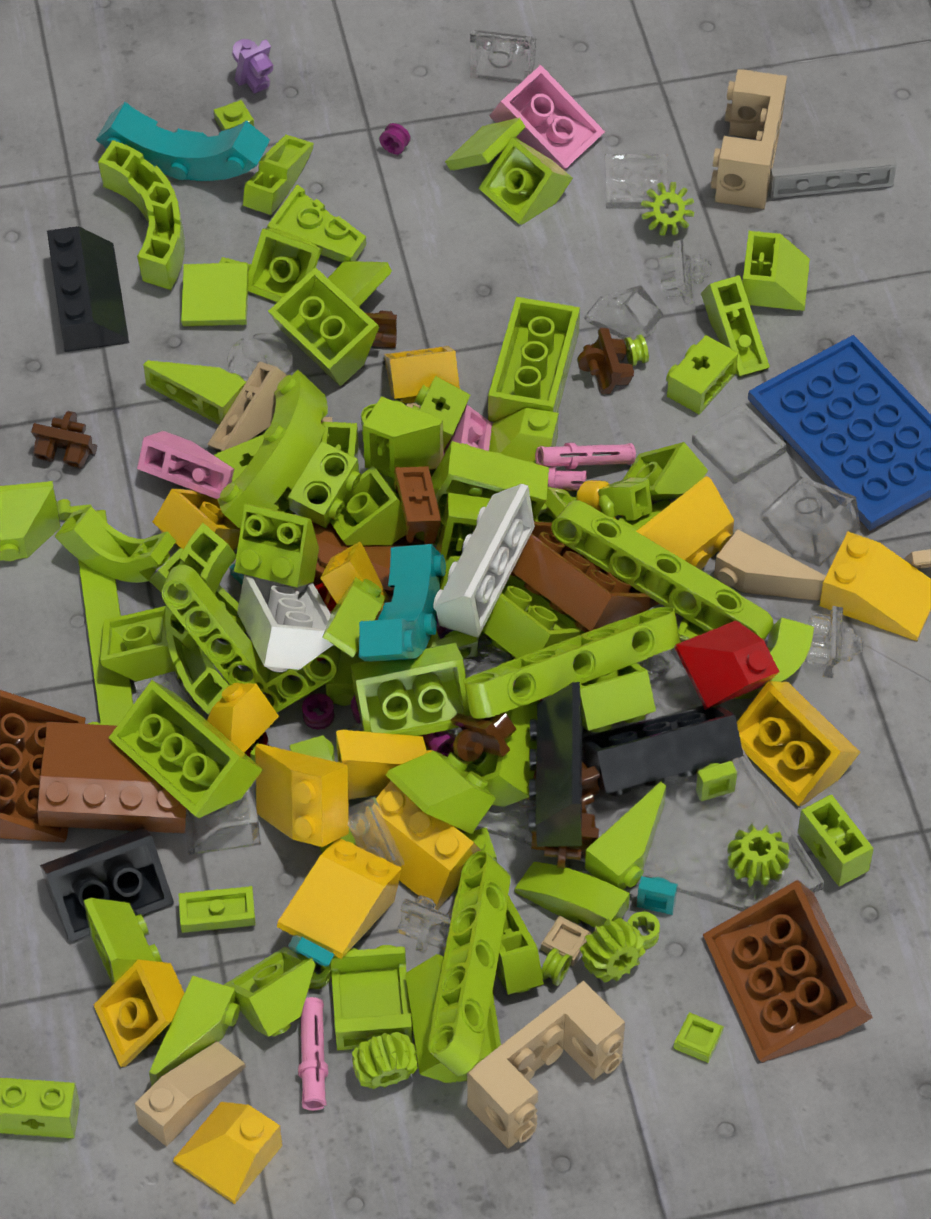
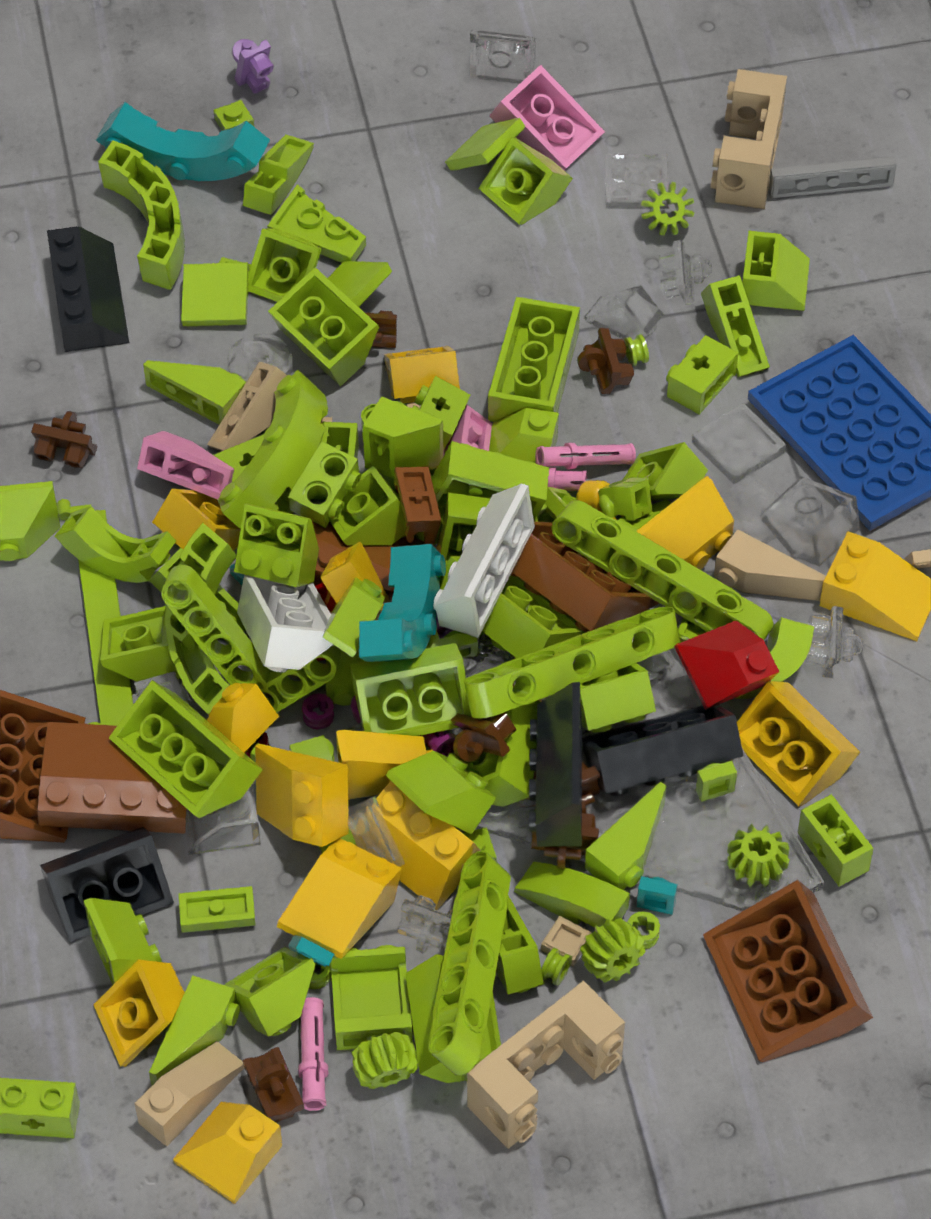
magenta bush [379,123,411,154] -> none
lime tile [673,1012,724,1063] -> none
none -> reddish brown hips [243,1047,304,1123]

